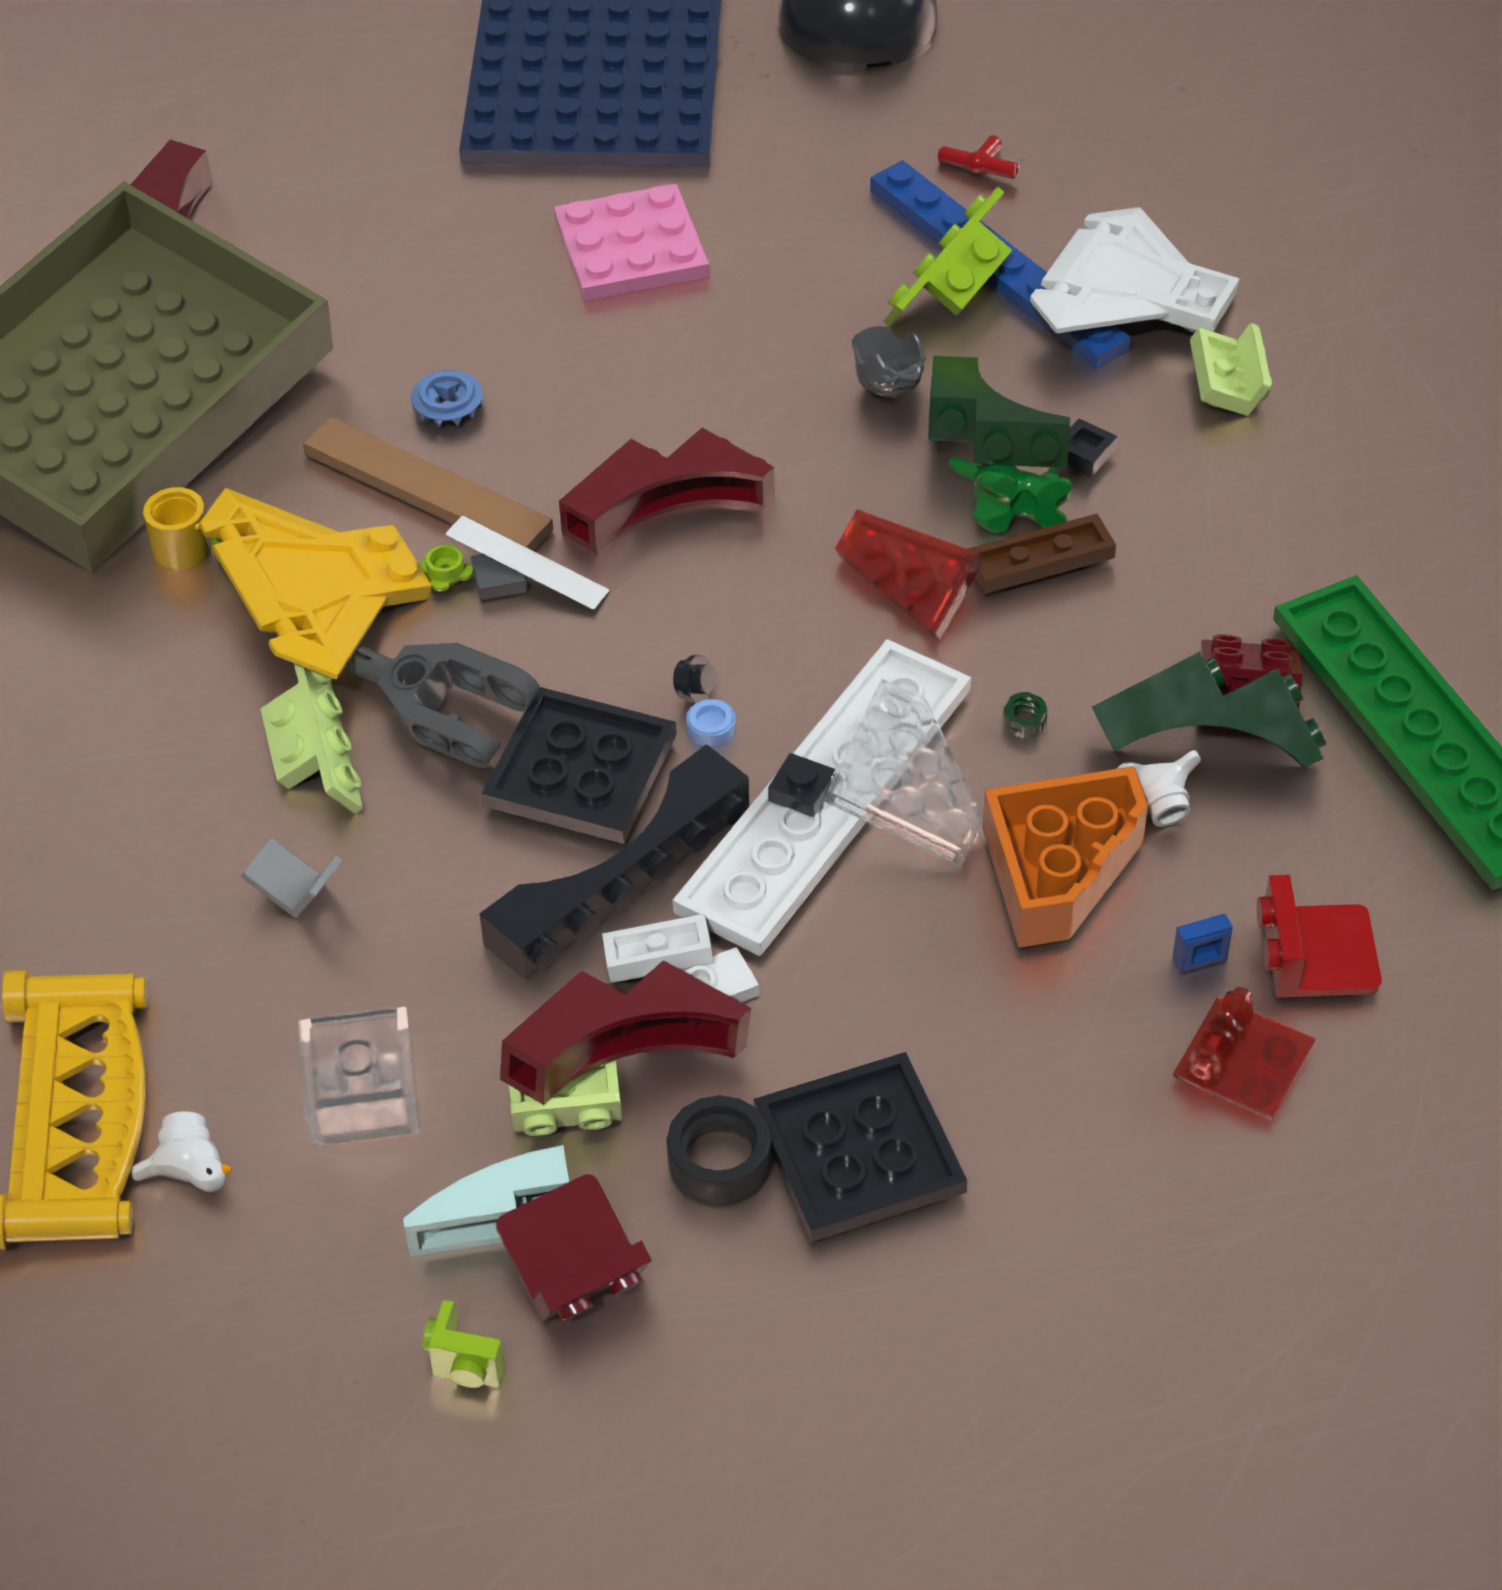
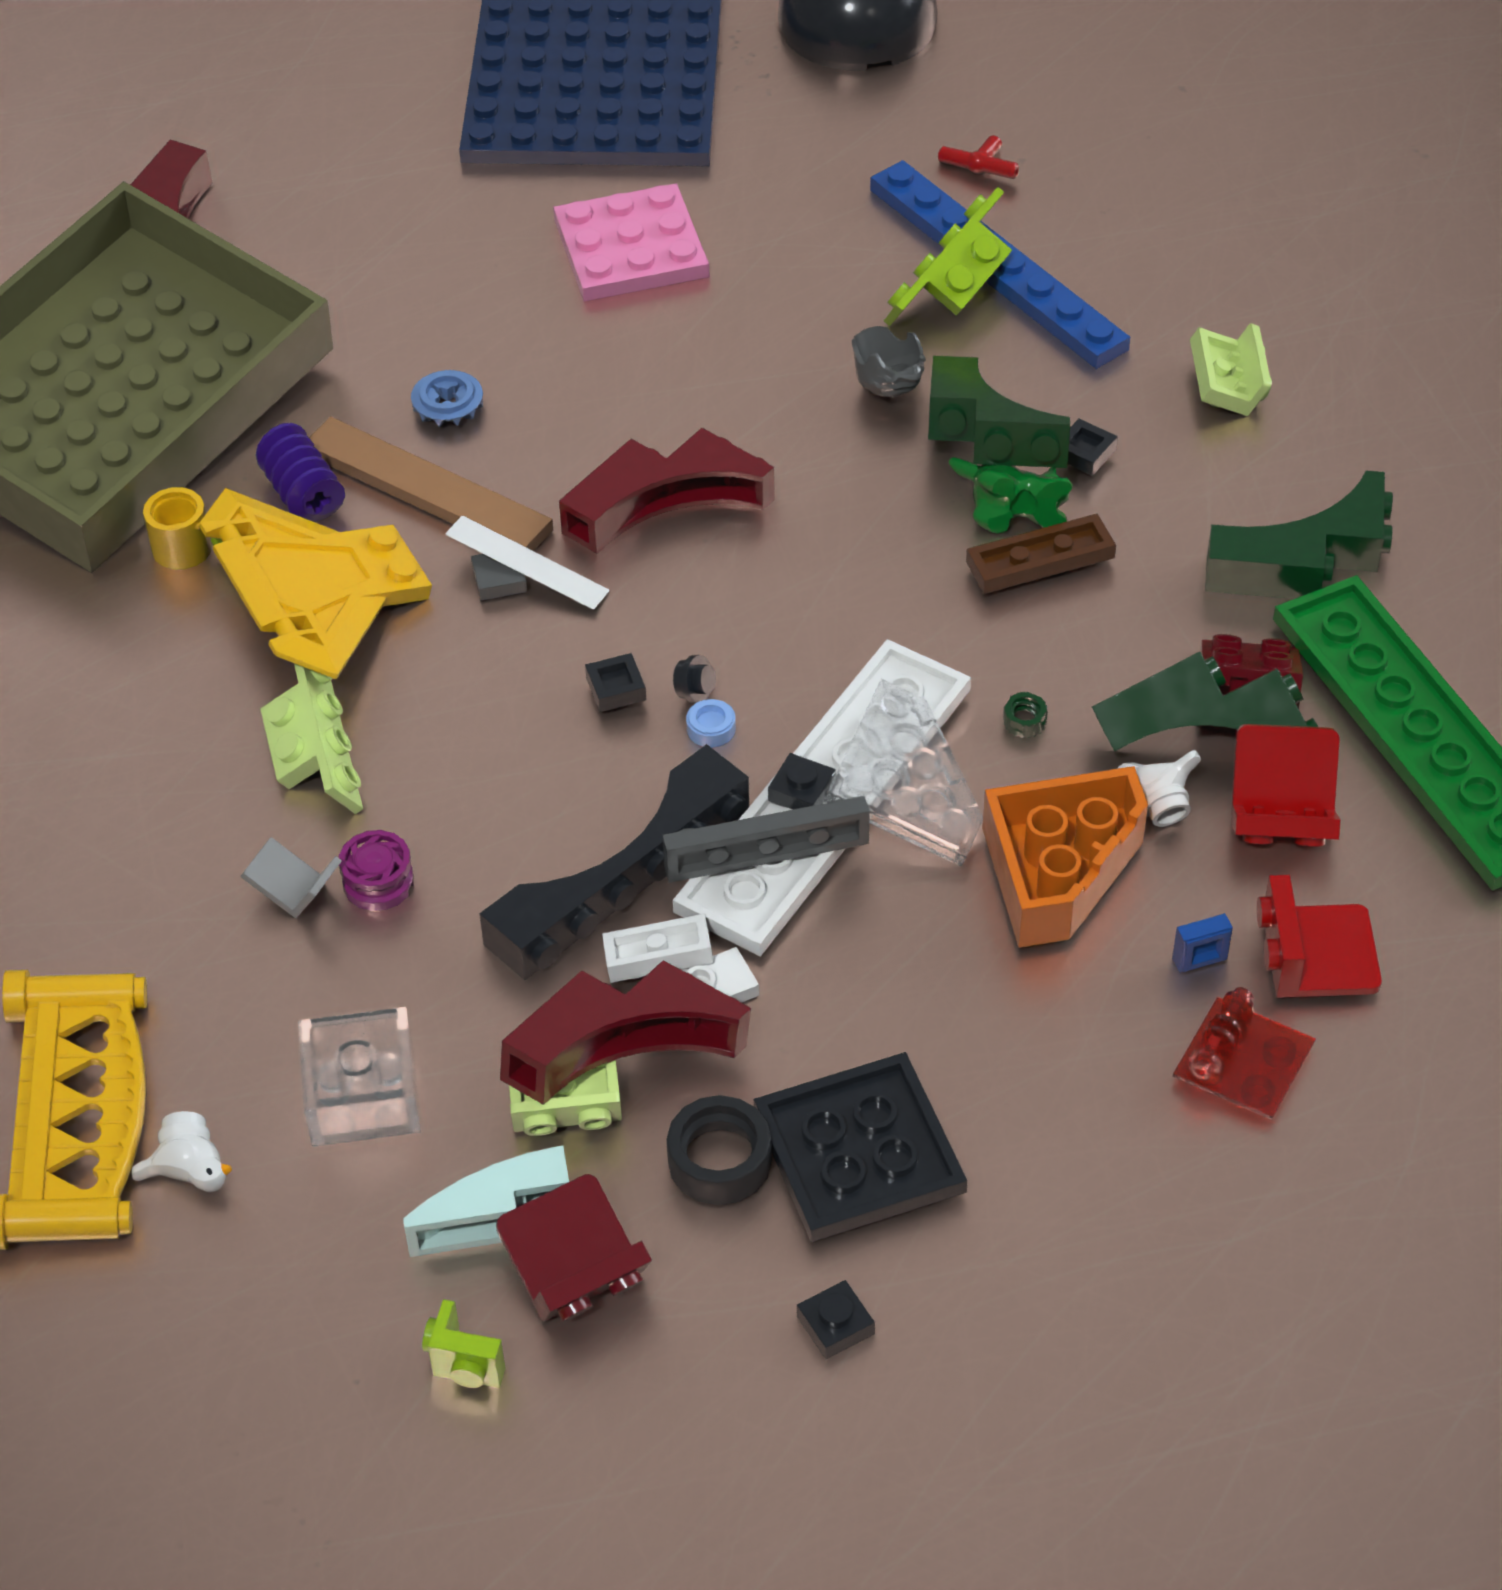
dark grey piece [350,643,540,768] -> none
lime plate [418,544,473,591] -> none
black plate [482,687,677,844] -> none
clear red wing [835,509,983,642] -> none
white plate [1030,207,1240,334] -> none
none -> dark purple piece [256,423,345,522]
none -> magenta wheel [339,830,414,911]
none -> black plate [585,653,646,712]
none -> dark grey plate [662,796,870,883]
none -> black plate [797,1280,875,1359]
none -> dark green arch [1205,471,1393,599]
none -> red bracket [1231,724,1341,847]

